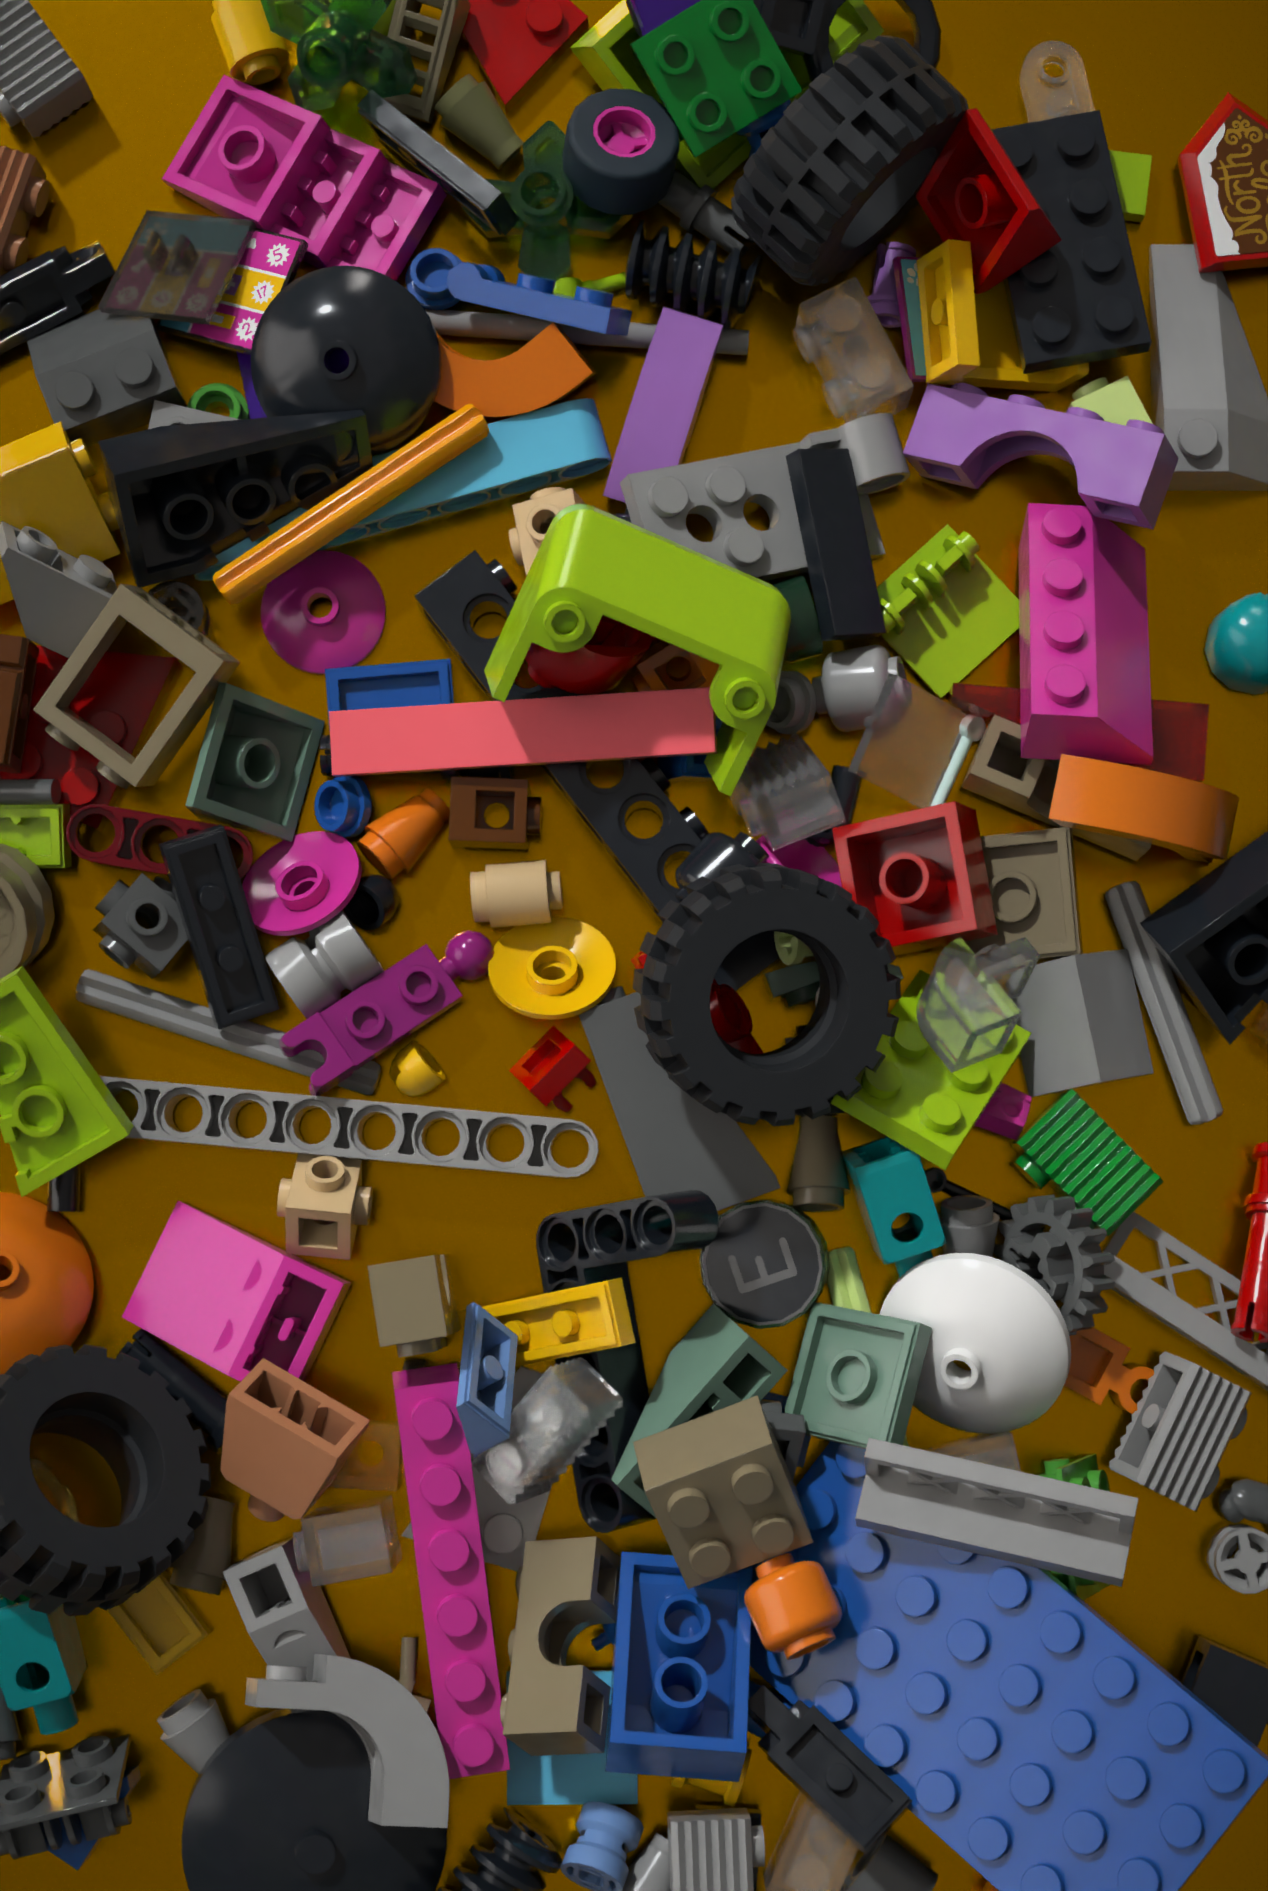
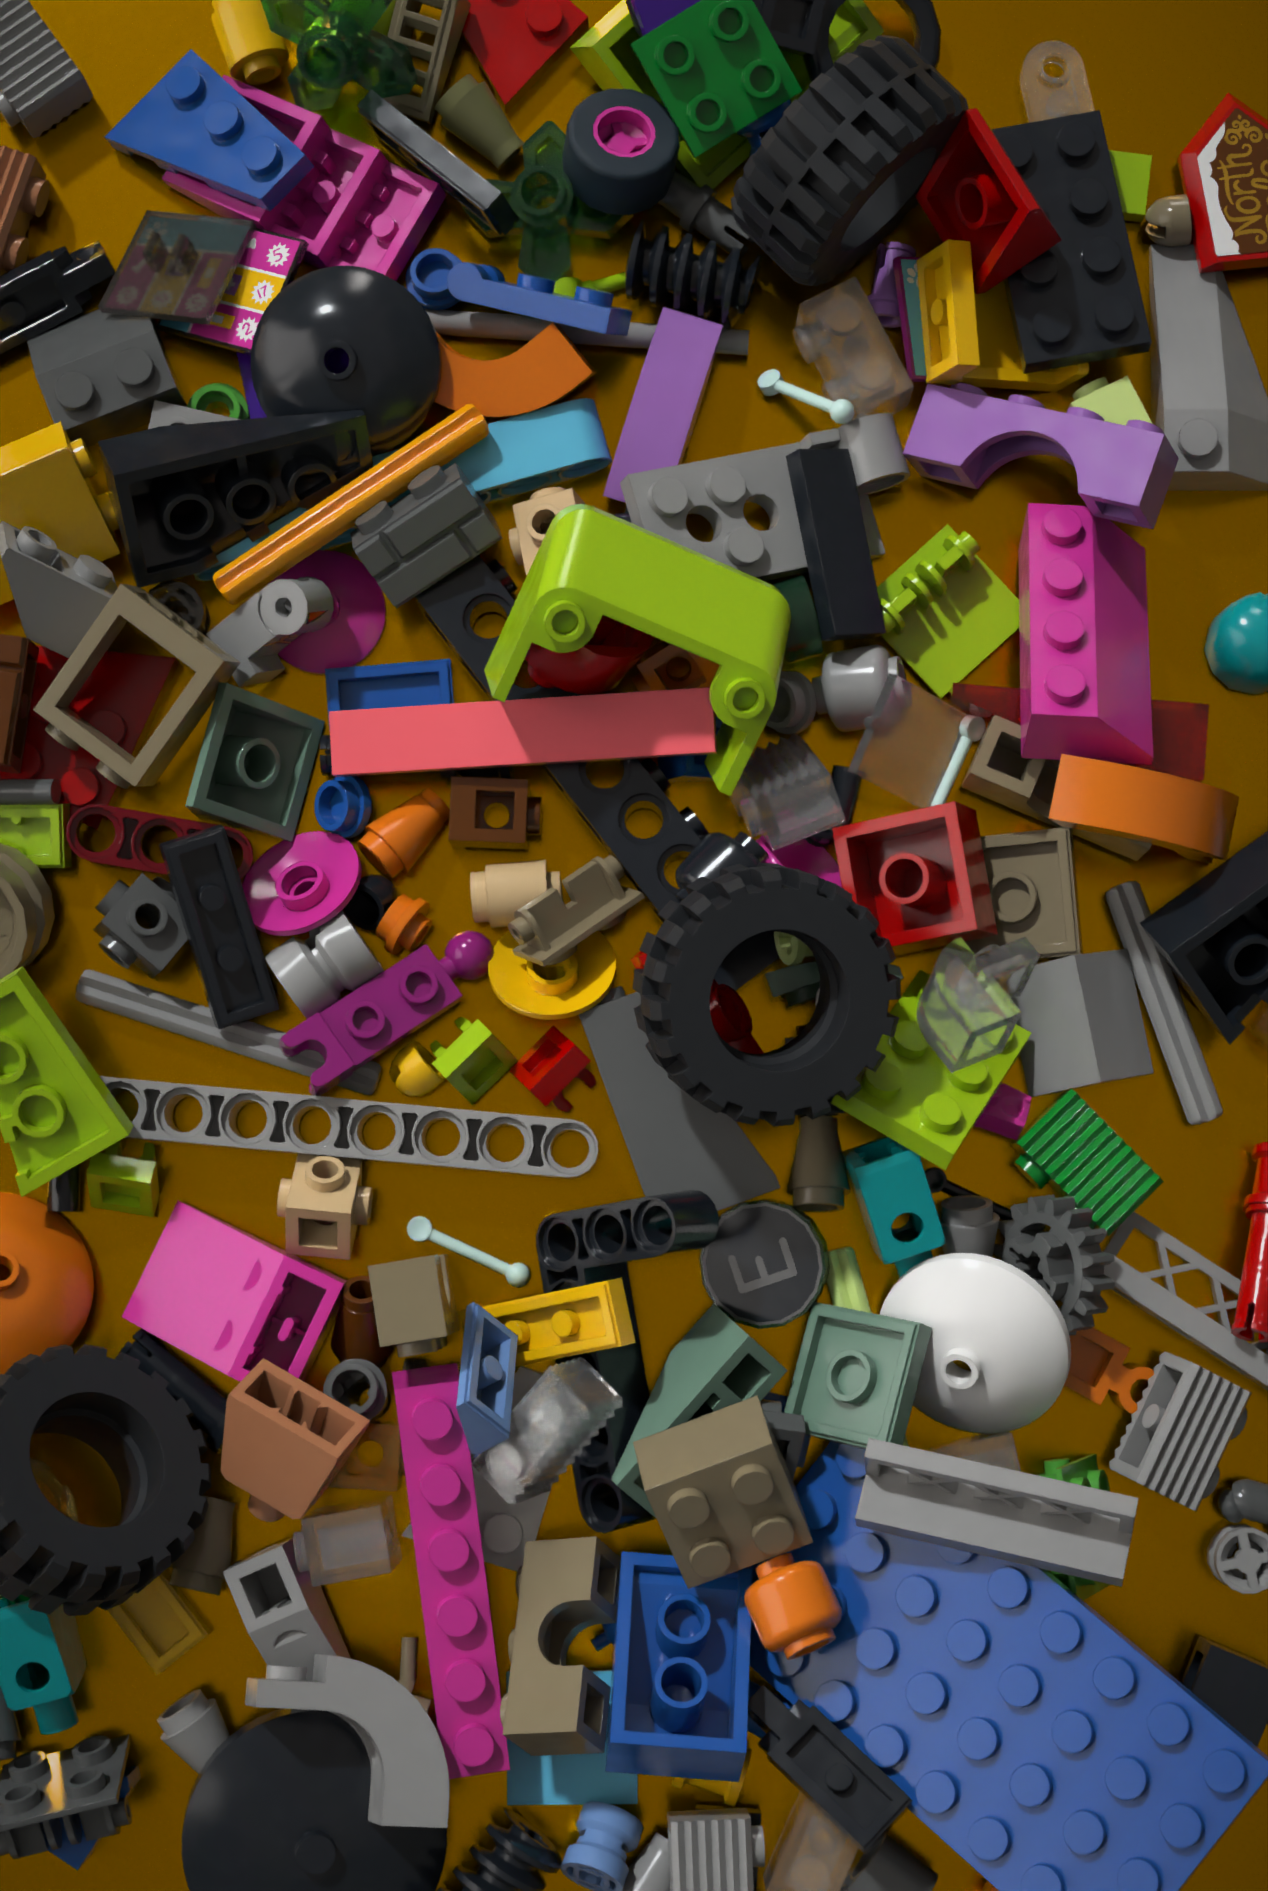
none -> lime tile [86,1140,160,1217]
none -> blue wing [104,49,315,211]
none -> light grey leg [207,577,334,687]
none -> dark grey cone [323,1359,390,1420]
none -> reddish brown cone [331,1276,395,1368]
none -> dark grey brick [350,463,503,609]
none -> orange plate [375,894,432,955]
none -> light aqua hinge [407,1216,531,1288]
none -> lime tile [430,1017,518,1105]
none -> dark tan hinge [508,855,645,967]
none -> light aqua hinge [757,369,855,424]
none -> dark tan hinge [1145,194,1192,247]

